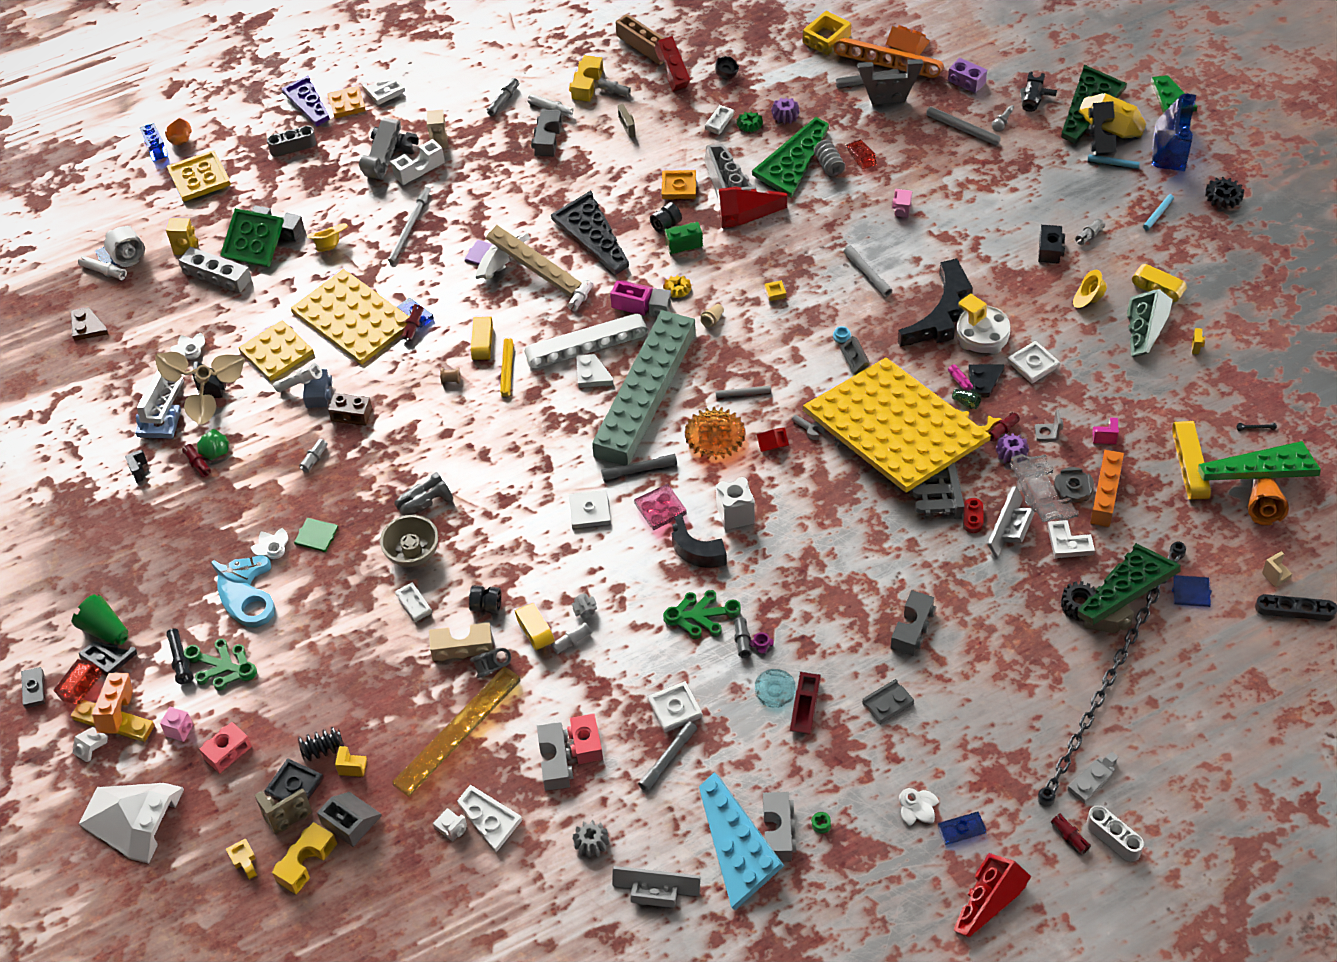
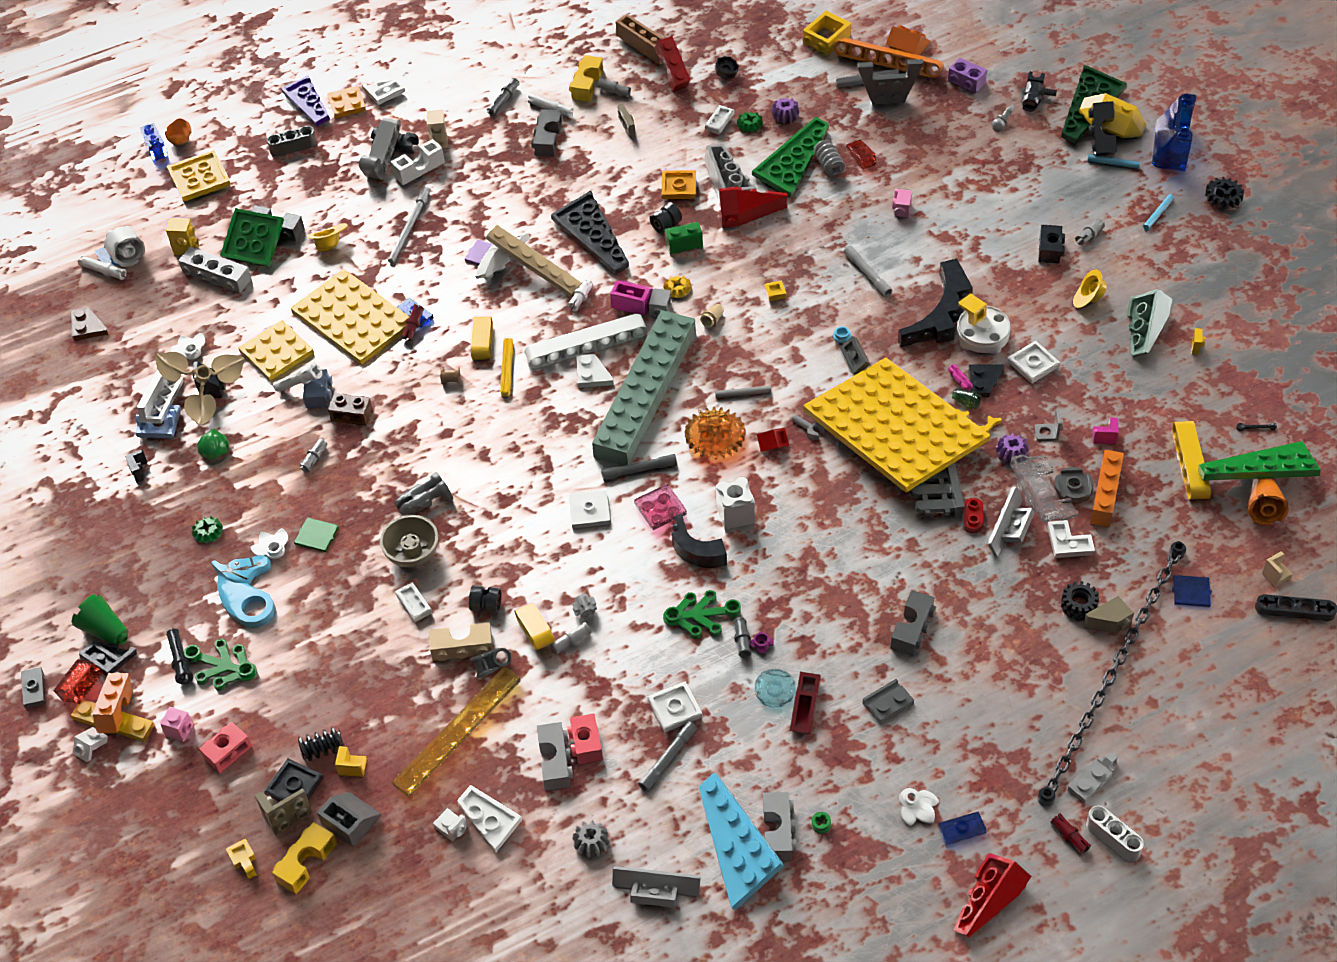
white wedge [79,783,184,864] -> none
dark red pin [182,444,211,477] -> none
light grey axle [926,106,1001,145] -> none
dark red pin [987,412,1020,442] -> none
dark green wing [1078,543,1181,625] -> none
yellow beam [1132,264,1187,302] -> none
green wing [1151,75,1198,115] -> none
none -> green gear [191,516,223,543]

